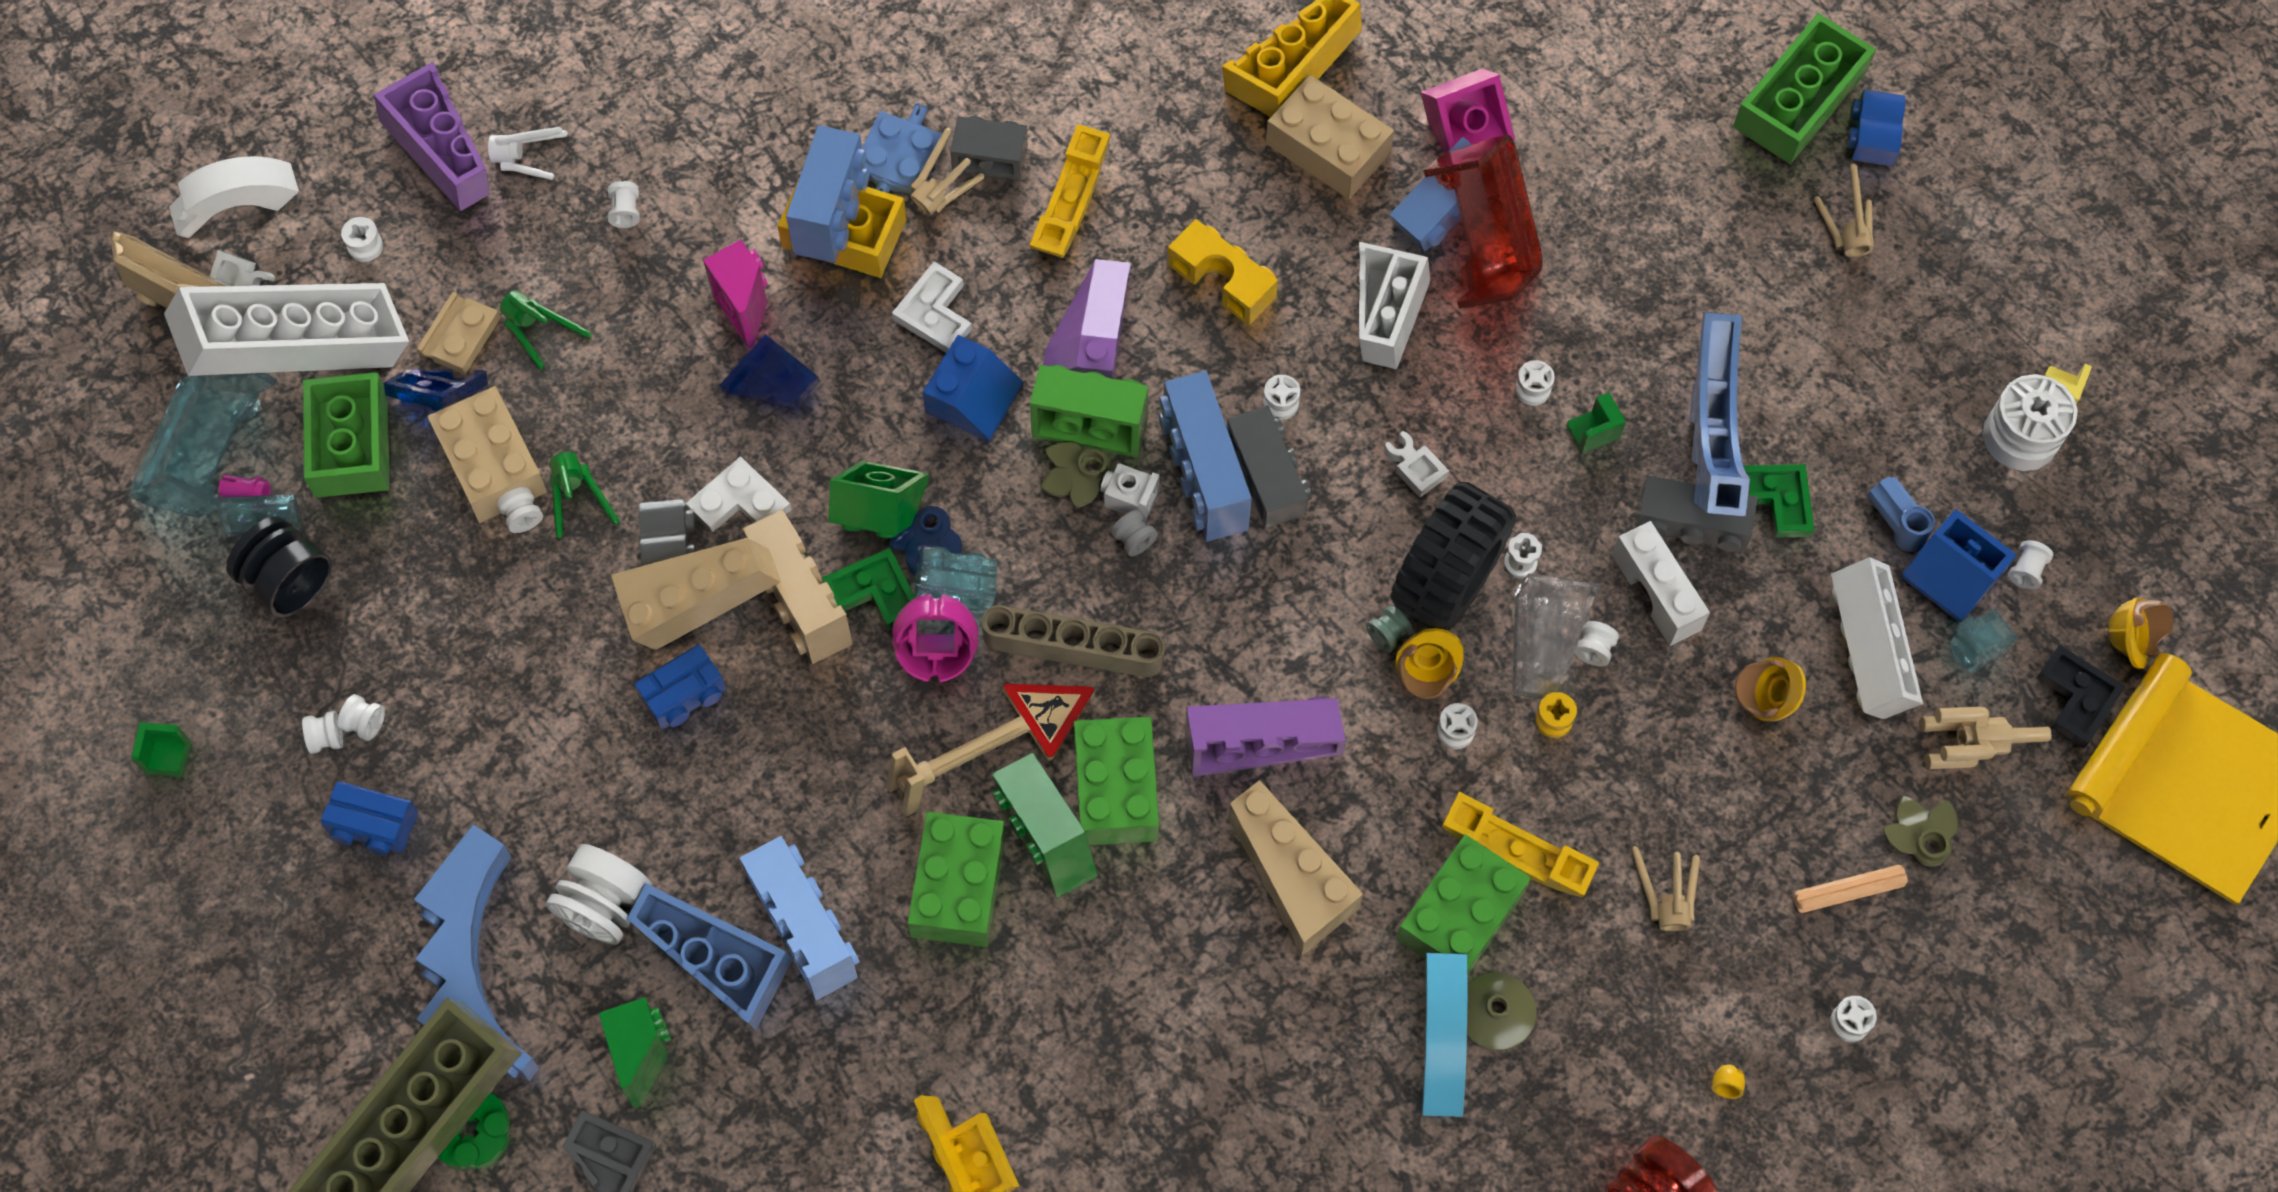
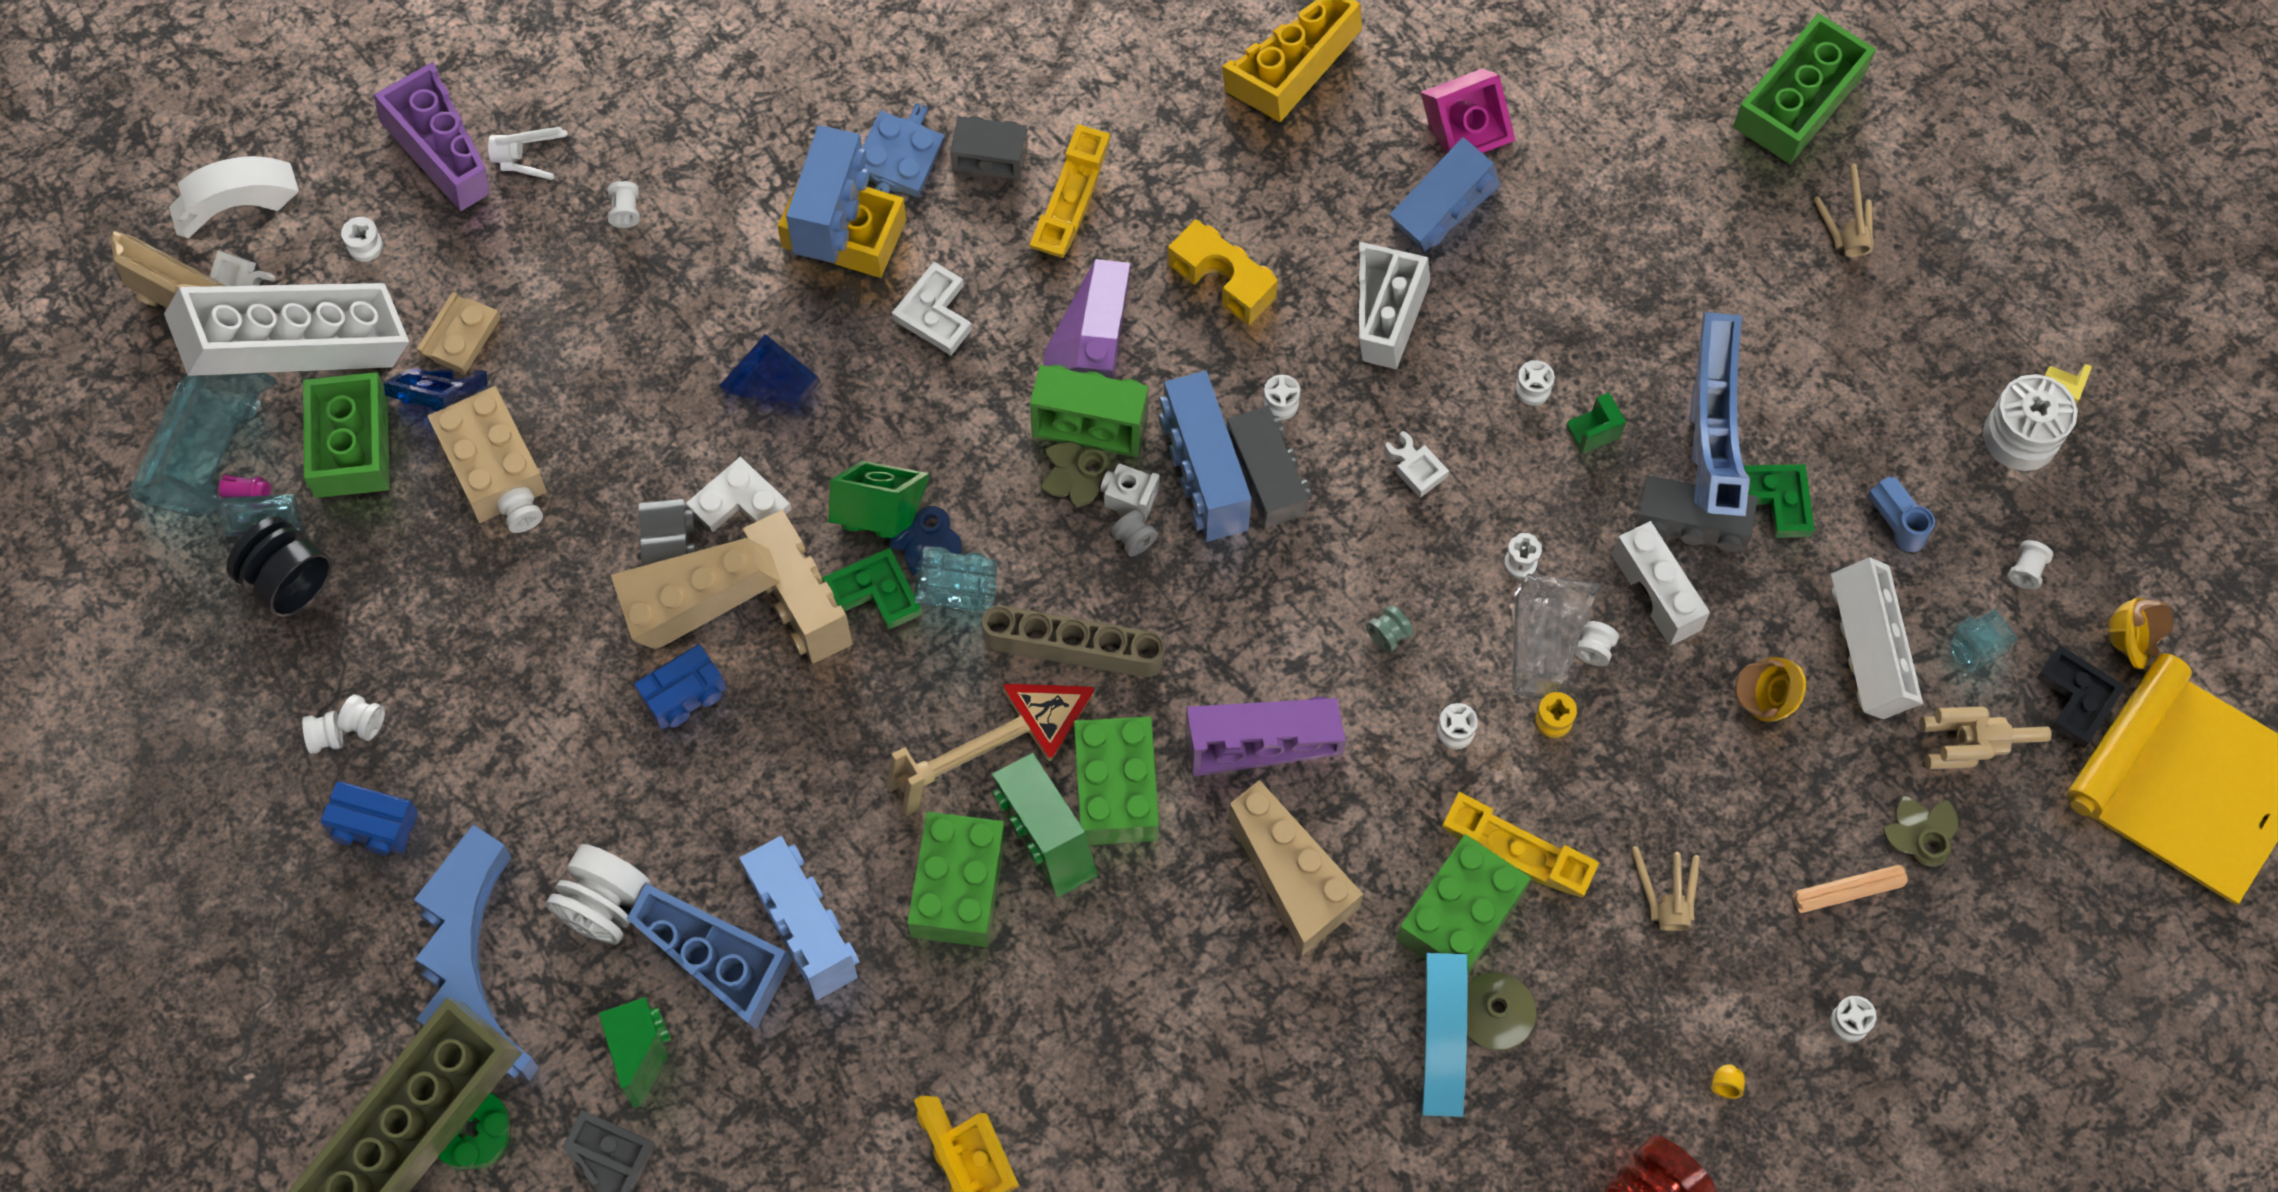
green panel [131,722,191,777] -> none
green plant [500,290,591,370] -> none
green plant [549,452,620,538] -> none
dark pink slope [703,239,768,349] -> none
dark pink piece [892,594,978,682] -> none
tan plant [910,128,984,215] -> none
blue slope [923,335,1023,442] -> none
tan brick [1266,75,1394,200] -> none
black tyre [1390,482,1517,631] -> none
yellow piece [1395,628,1464,699] -> none
clear red windscreen [1423,135,1543,309] -> none
blue brick [1846,89,1906,167] -> none
blue slope [1900,509,2017,623] -> none

